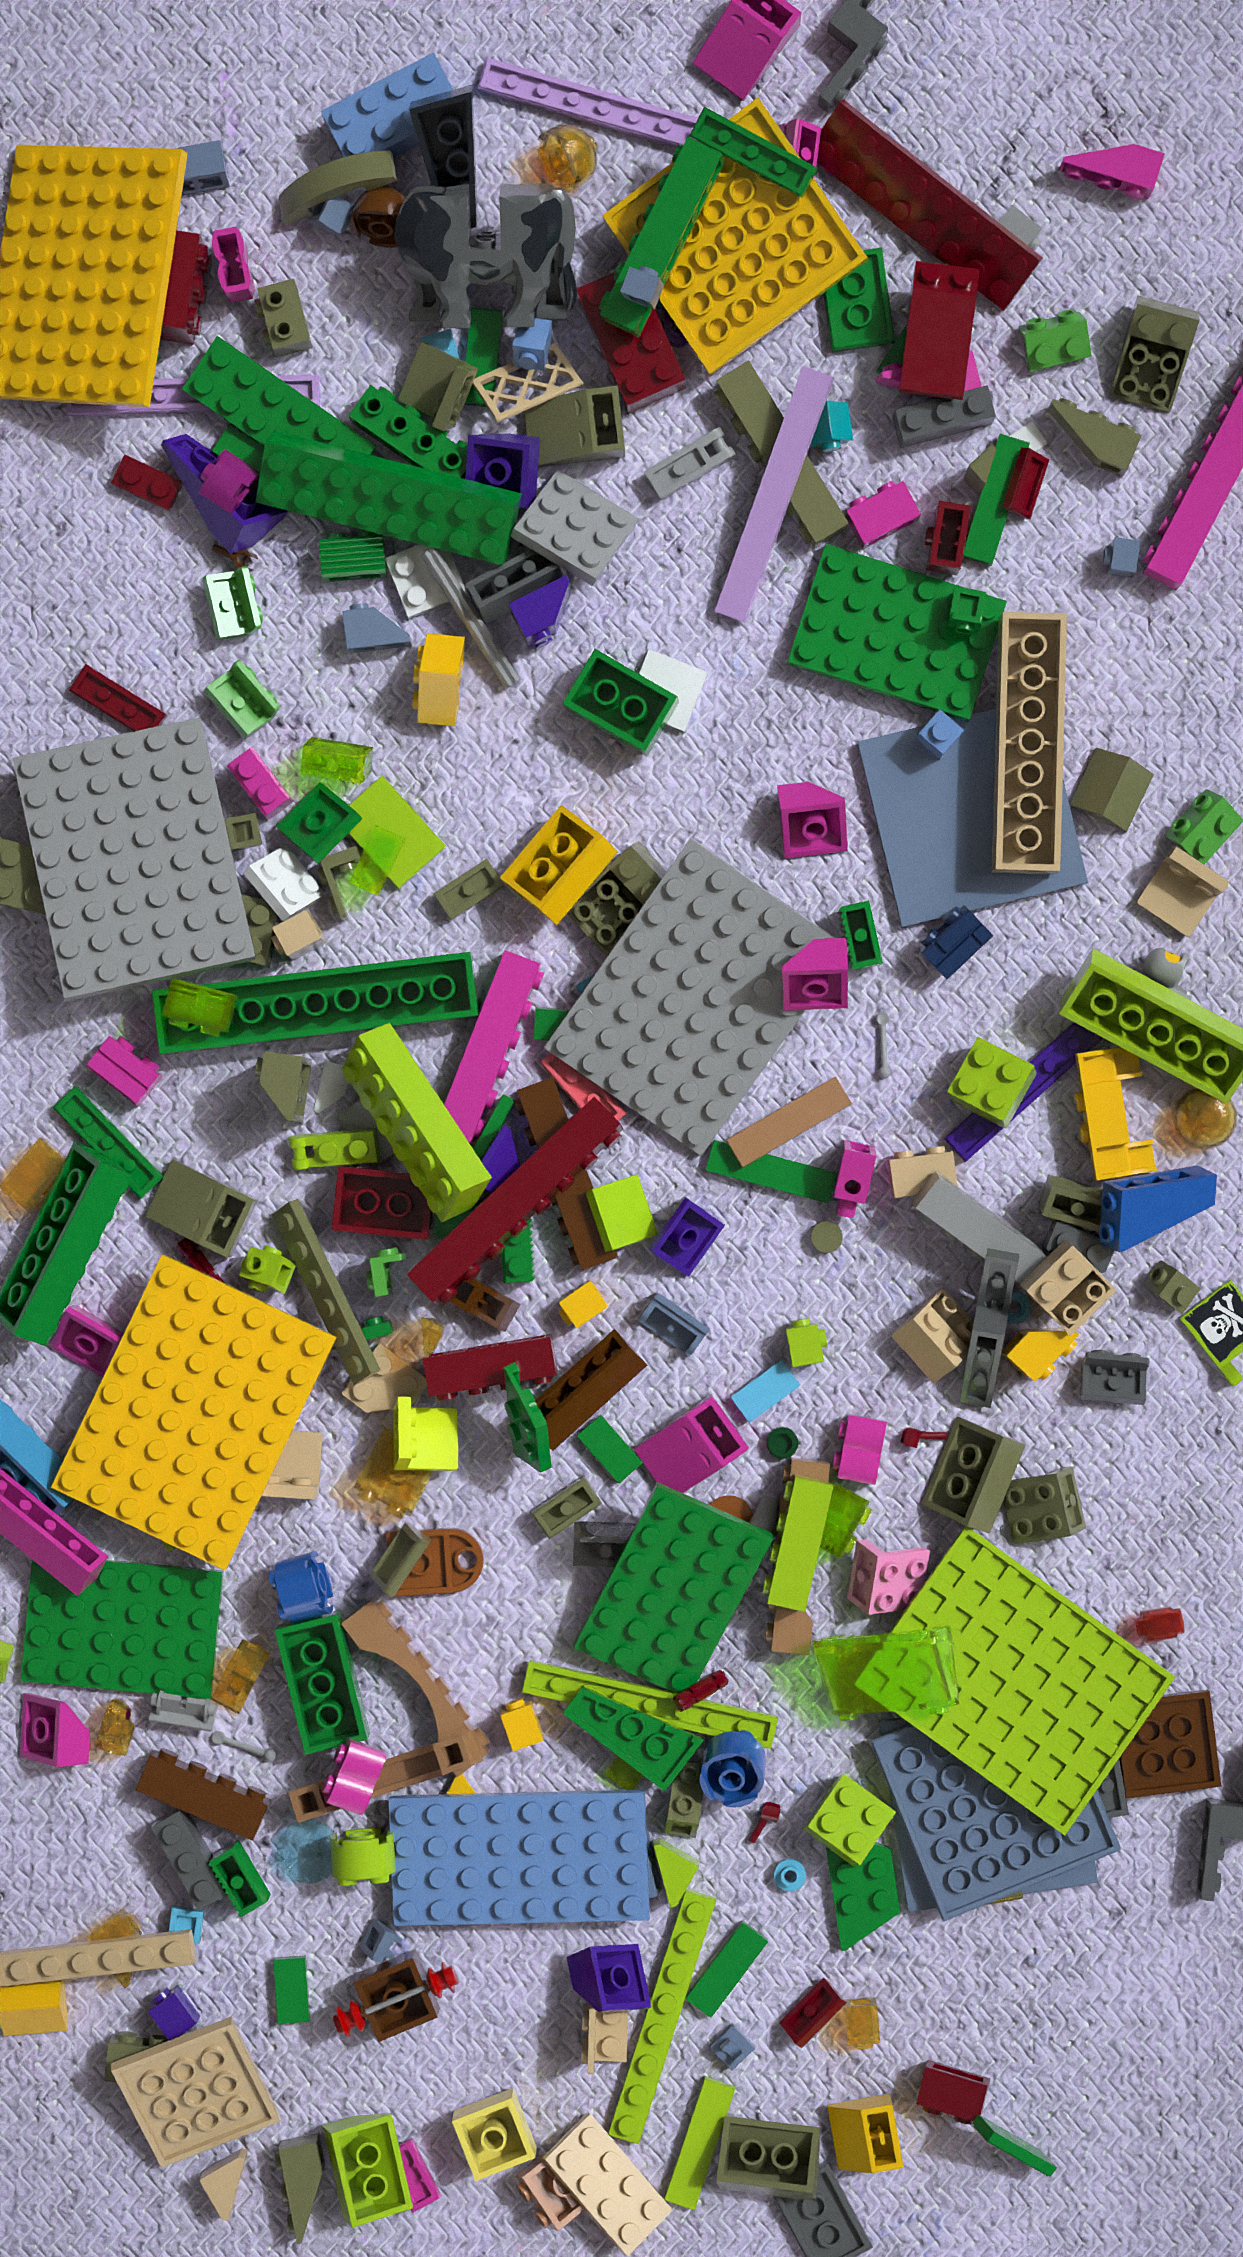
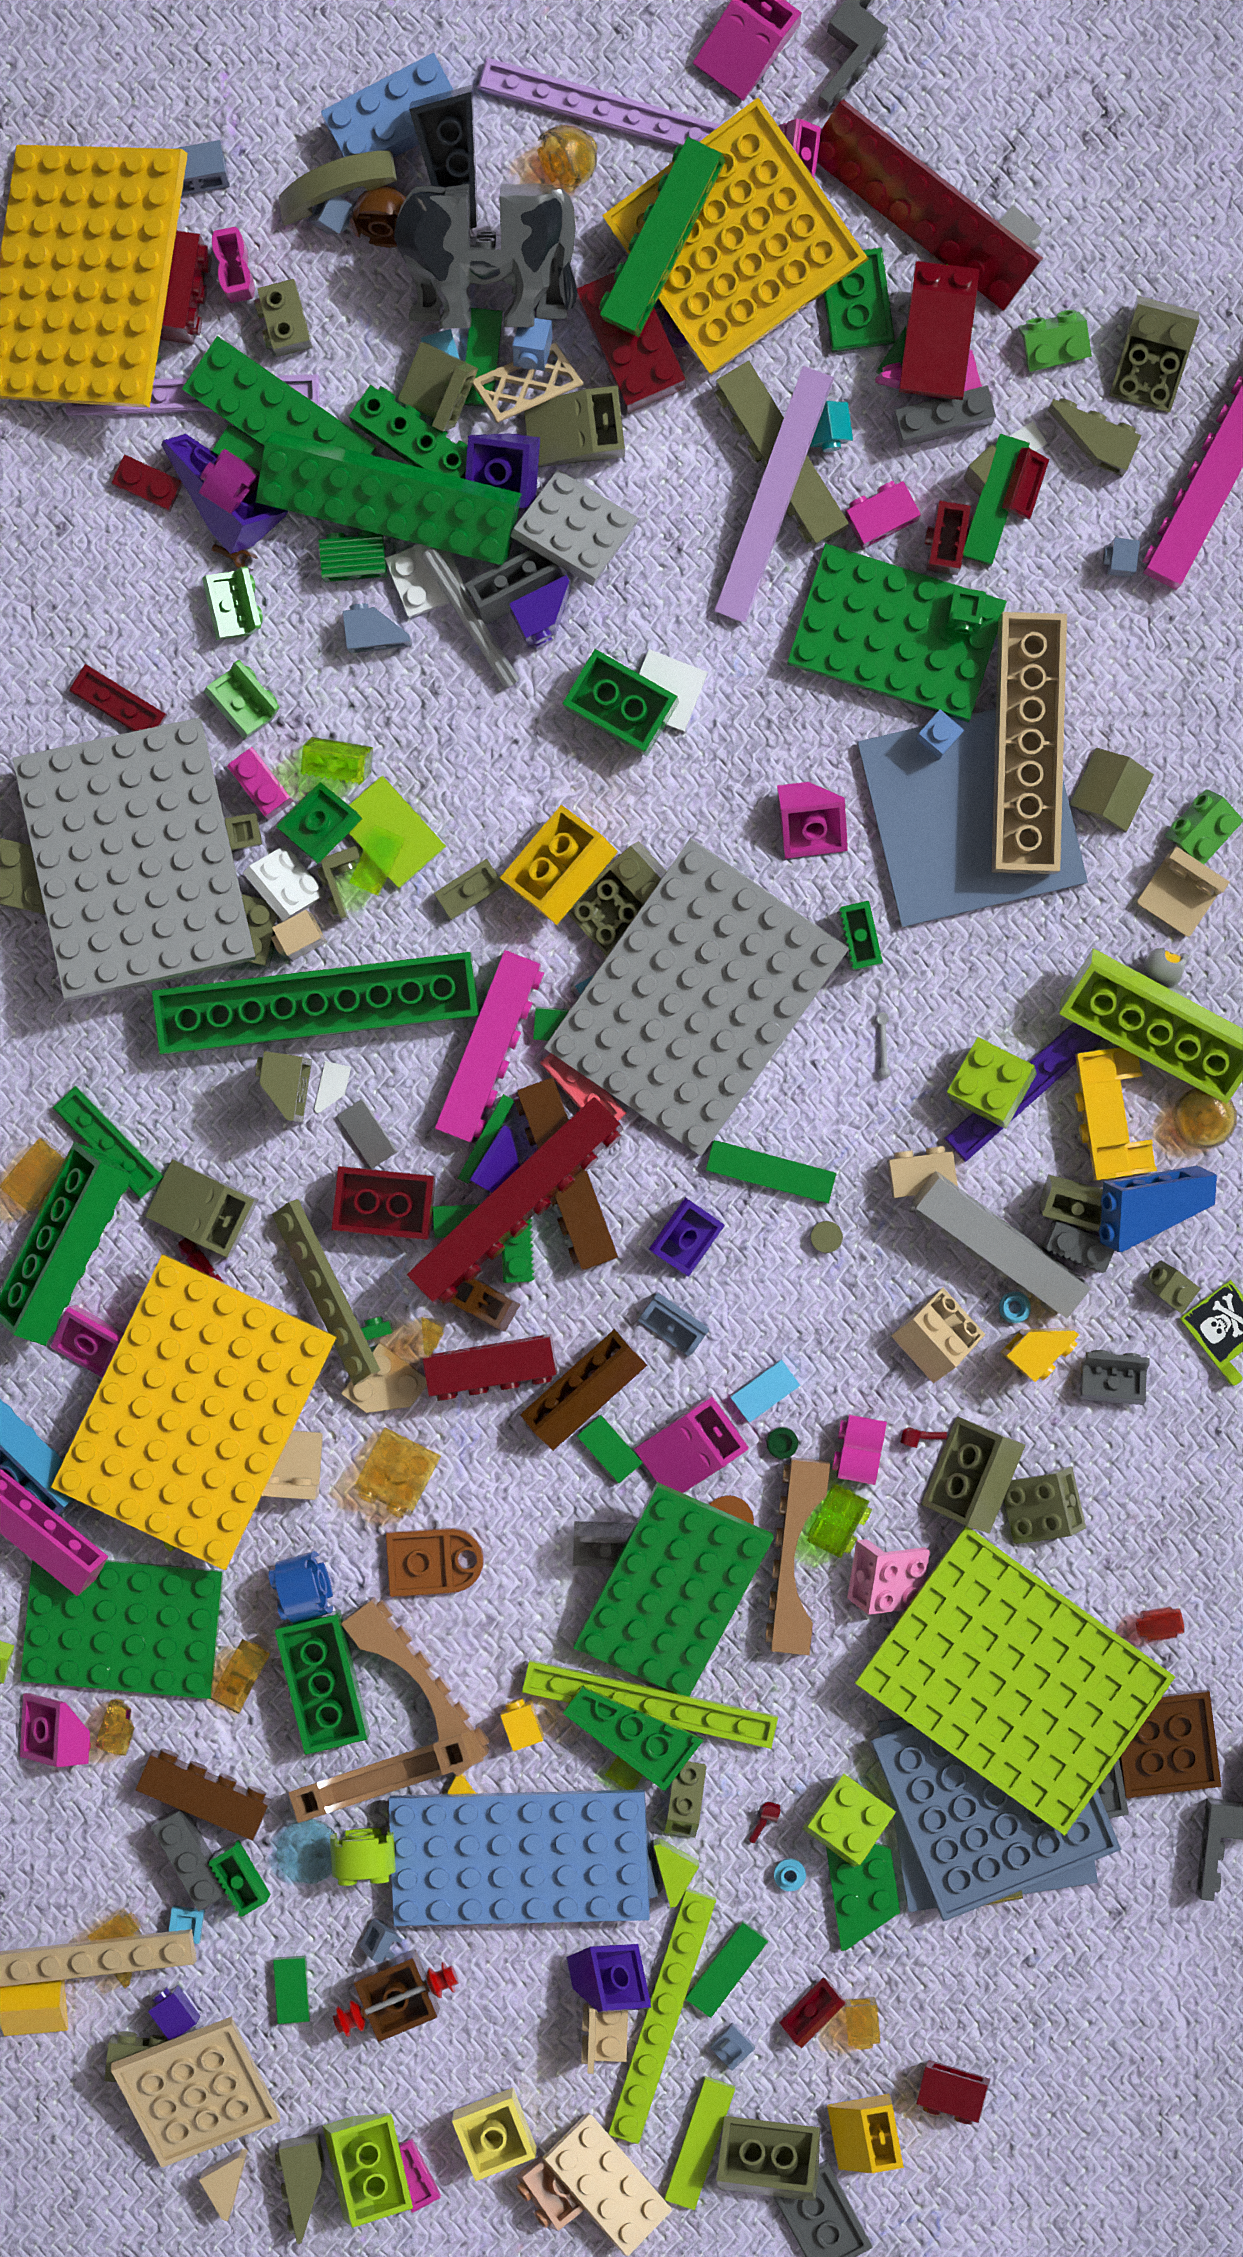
dark pink brick [86,1036,163,1106] -> none
light grey hinge [148,1690,218,1732] -> none
clear neon green brick [162,978,238,1037] -> none
light grey hinge [212,1731,276,1761] -> none
lime brick [239,1245,296,1295] -> none
lime plate [288,1128,380,1170] -> none
dark pink brick [321,1738,387,1816] -> none
lime brick [341,1023,492,1222] -> none
bright green bracket [366,1247,407,1297] -> none
olive tile [369,1522,432,1598] -> none
neon yellow bracket [393,1397,458,1471] -> none
yellow brick [412,633,465,726] -> none
green wing [504,1362,552,1473] -> none
olive slope [531,1475,602,1540] -> none
yellow brick [558,1279,609,1329] -> none
lime tile [585,1174,658,1252] -> none
sand blue plate [620,266,664,310] -> none
light grey plate [644,427,736,501] -> none
dark red axle [673,1670,729,1712] -> none
green tile [689,106,818,198] -> none
blue brick [700,1730,766,1808] -> none
medium nougat tile [726,1076,852,1168] -> none
light grey cone [749,1495,780,1543] -> none
lime brick [762,1474,833,1612] -> none
dark pink slope [782,938,848,1011] -> none
lime brick [785,1318,828,1367] -> none
clear neon green windscreen [812,1626,959,1721] -> none
dark pink torso [833,1140,877,1218] -> none
dark blue brick [918,905,994,979] -> none
dark grey bracket [959,1248,1020,1408] -> none
green tile [972,2115,1057,2177] -> none
tan slope [1019,1240,1117,1336] -> none
dark pink slope [1058,144,1165,200] -> none

